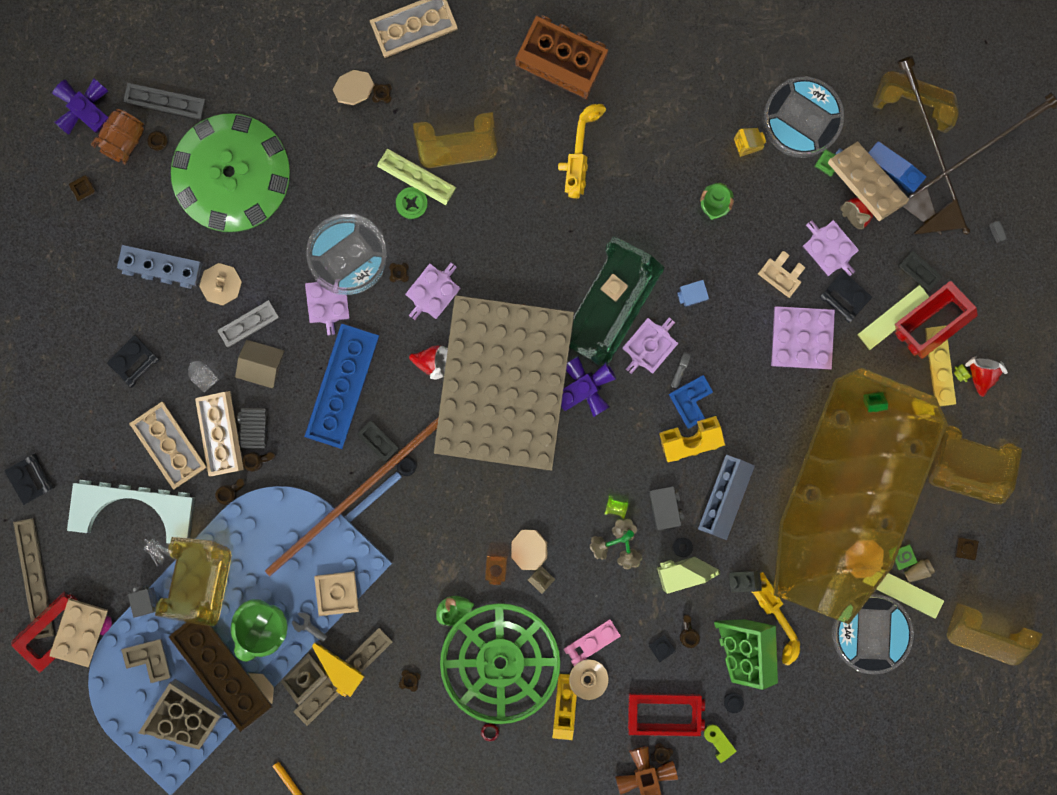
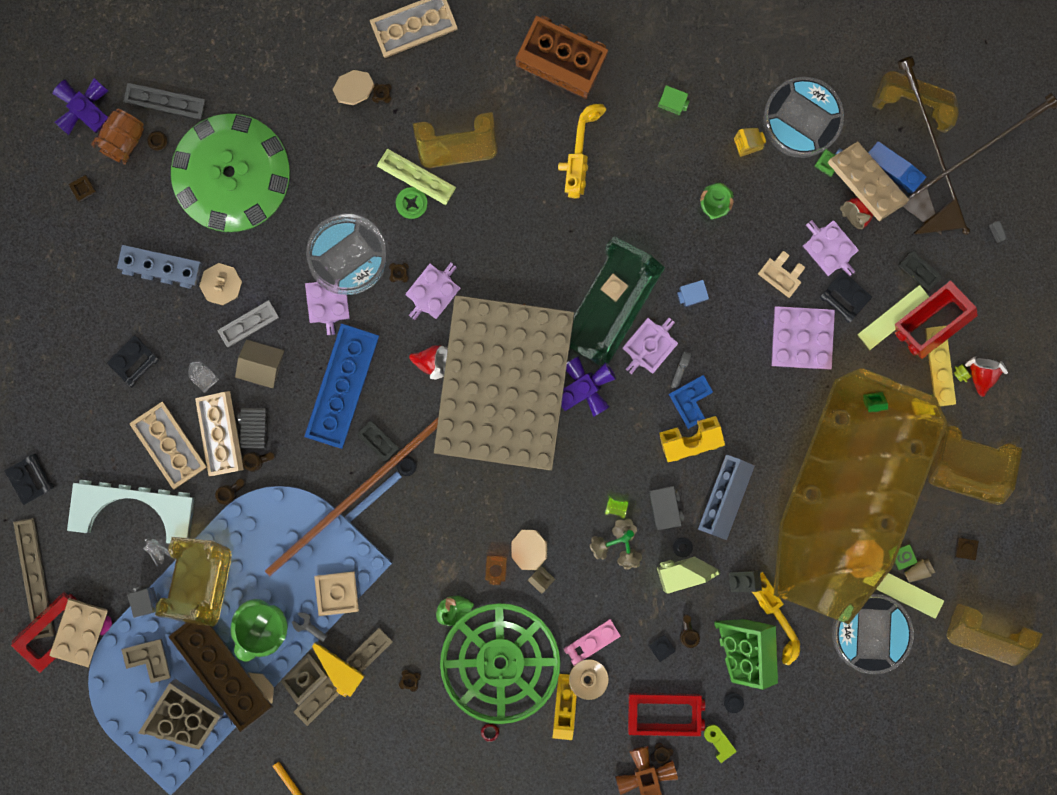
none -> bright green brick [658,85,690,115]

